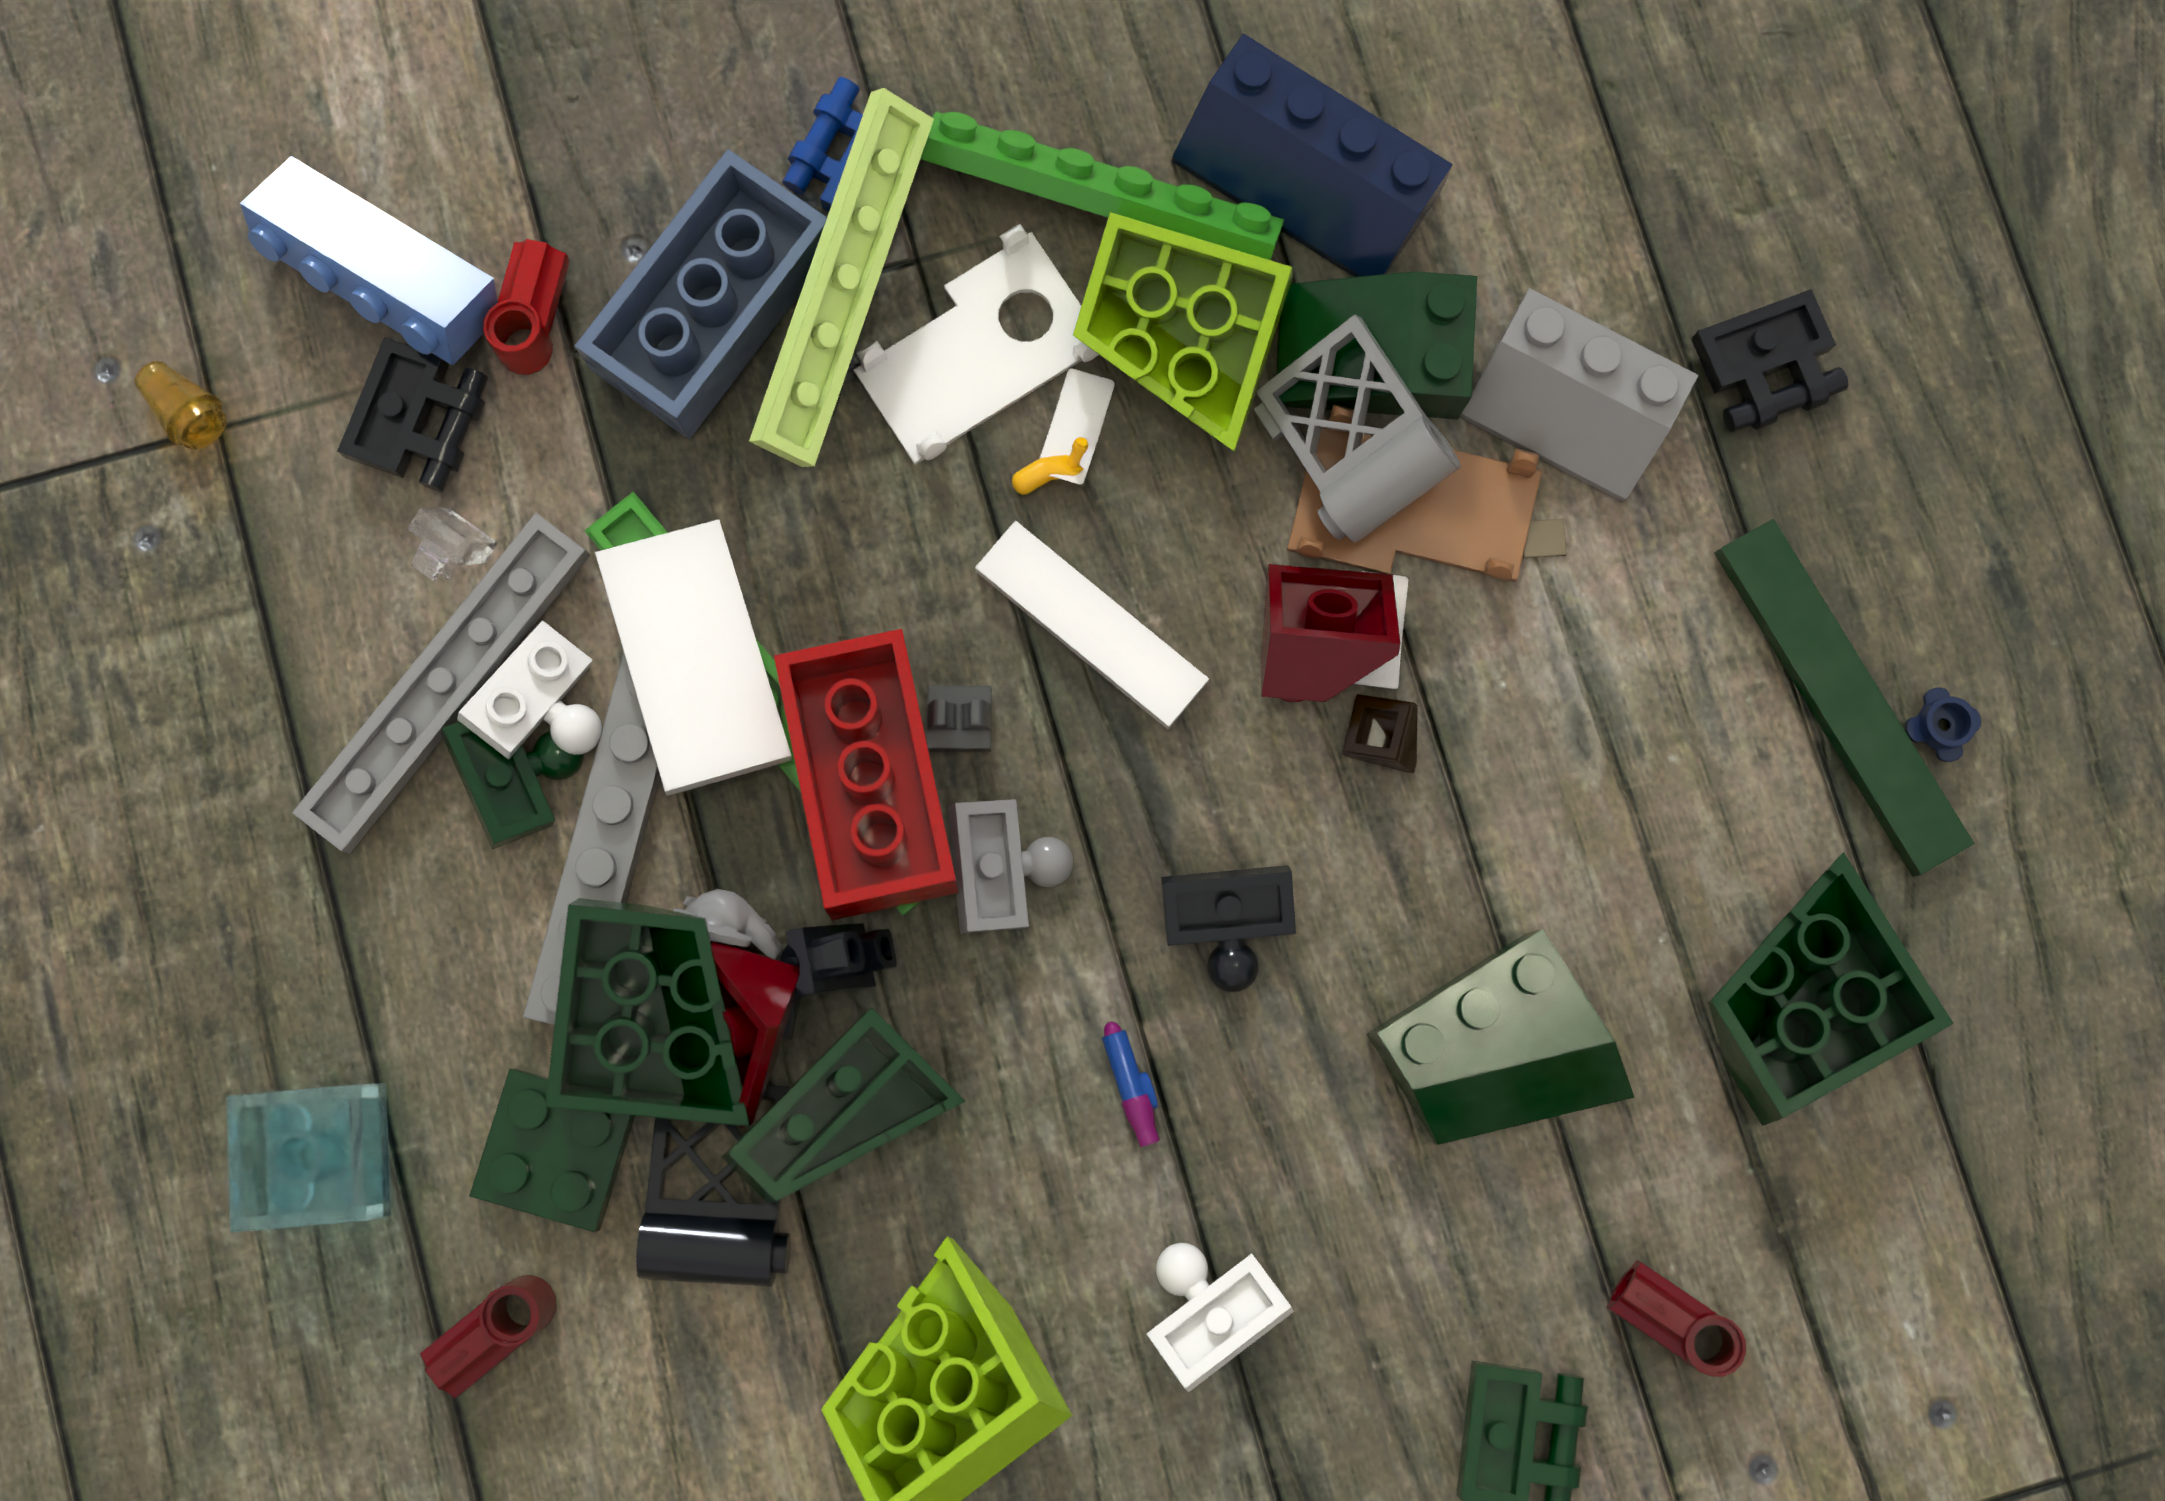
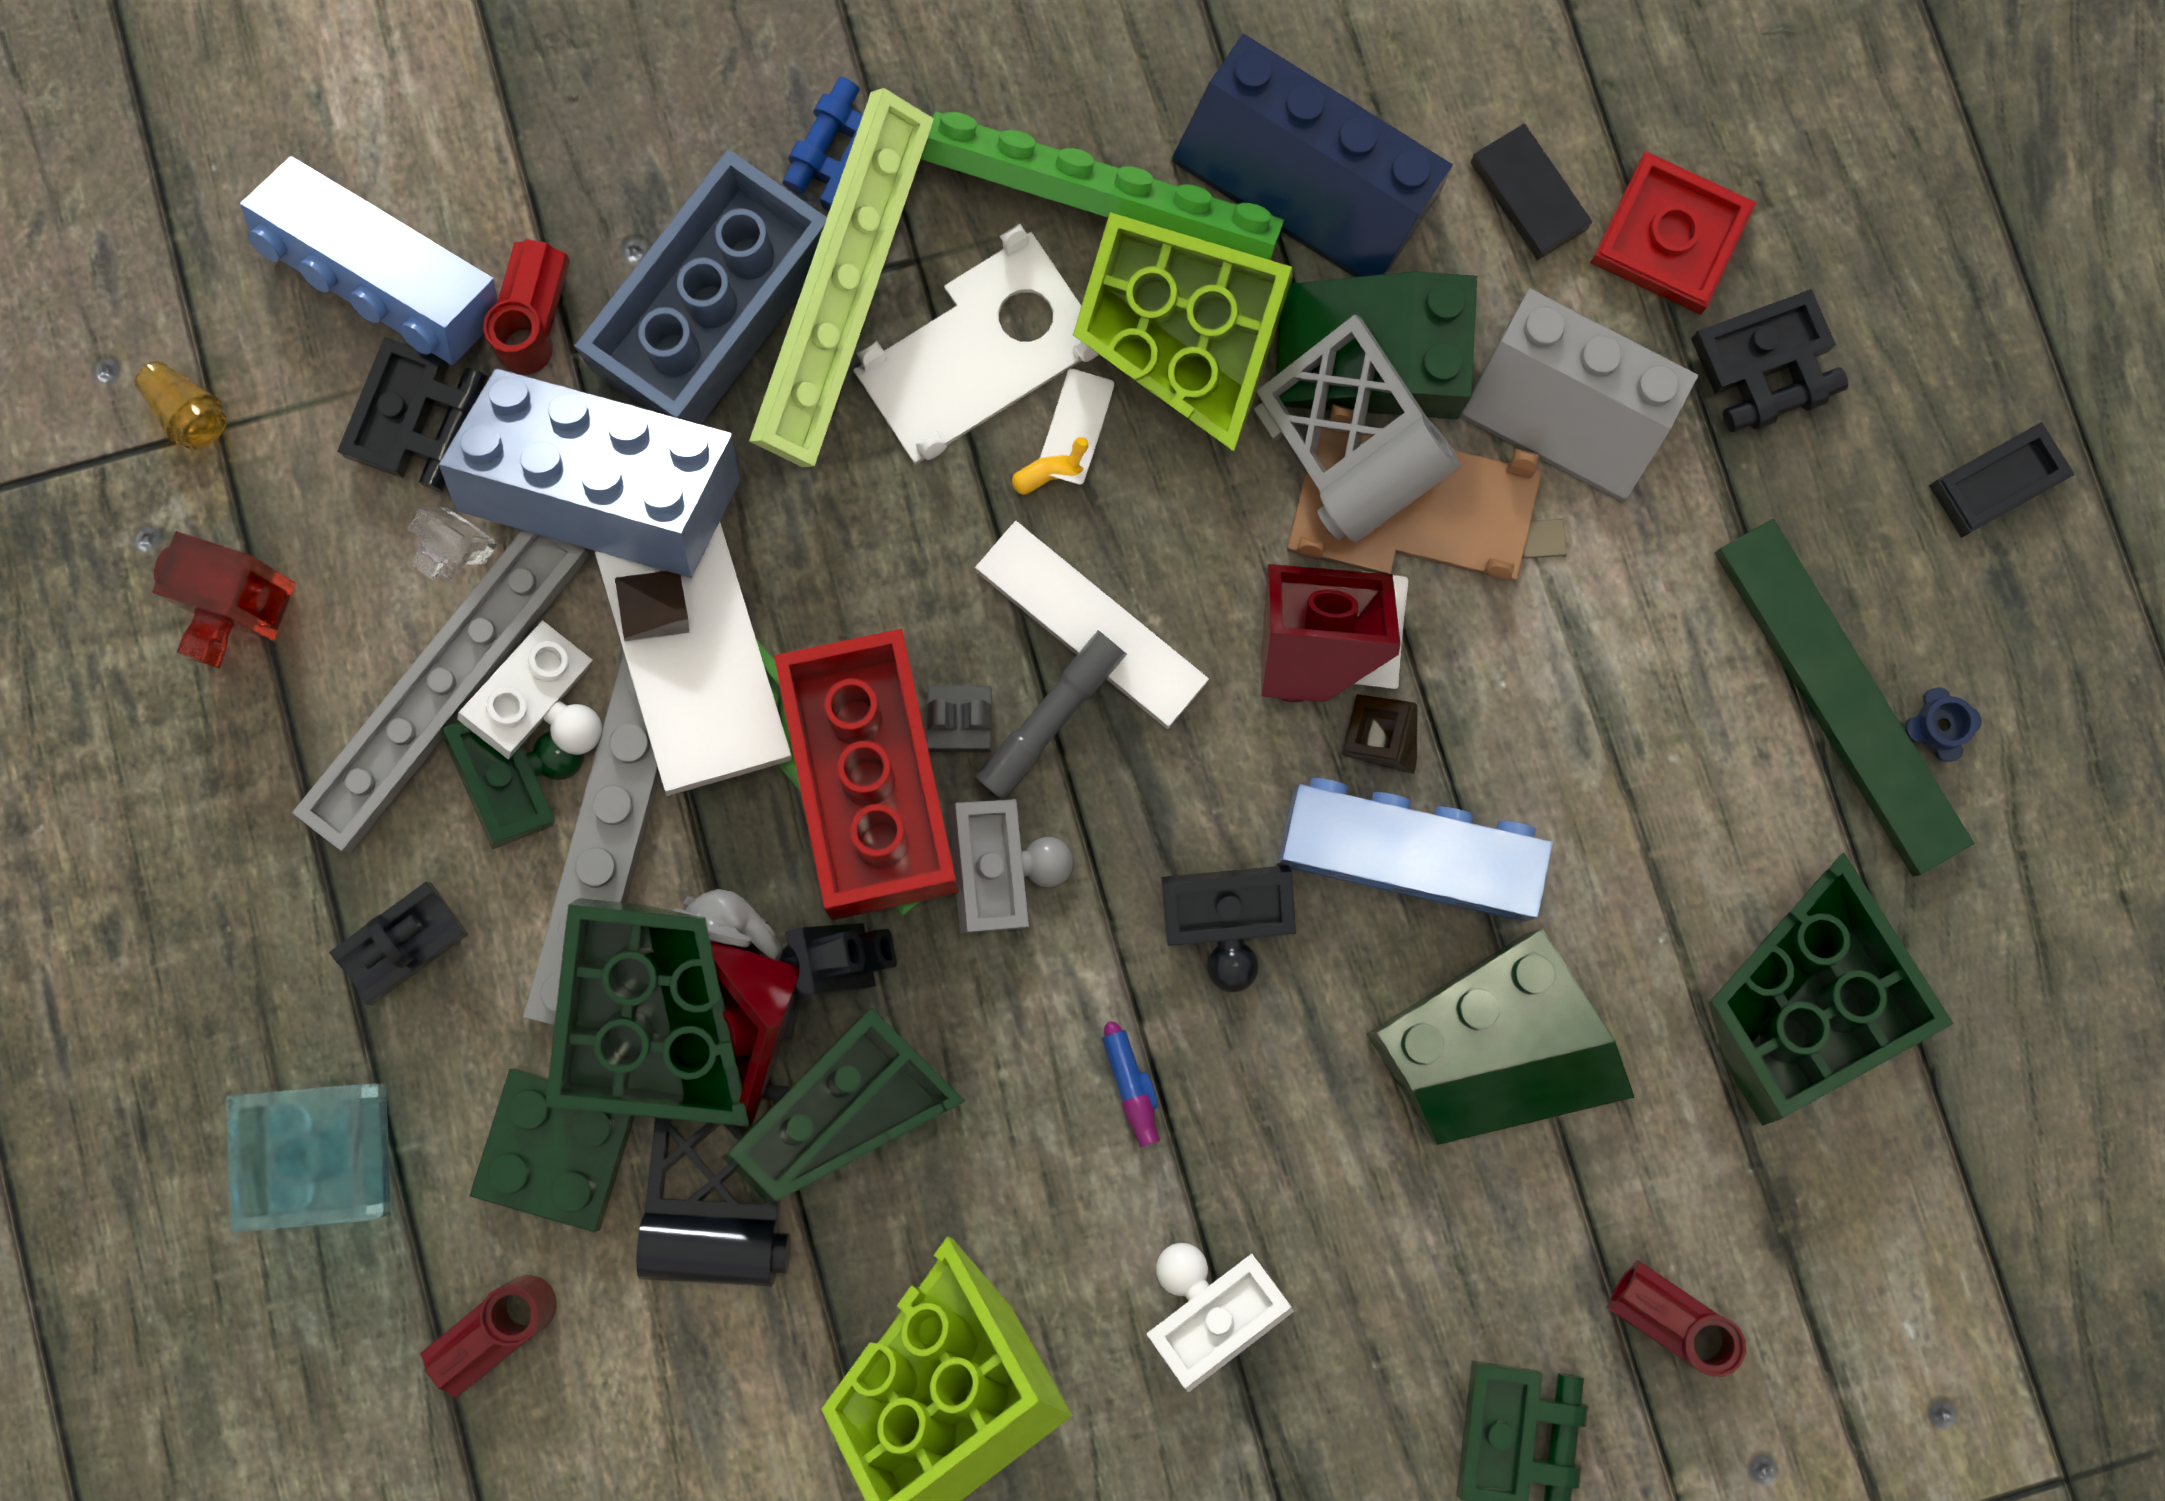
none -> clear red brick [152,531,295,669]
none -> black hips [329,881,469,1005]
none -> brick [439,368,740,578]
none -> dark brown slope [615,571,689,641]
none -> dark grey piece [975,630,1127,800]
none -> brick [1277,778,1553,922]
none -> black tile [1470,123,1593,261]
none -> red tile [1590,151,1756,315]
none -> black tile [1929,422,2075,538]

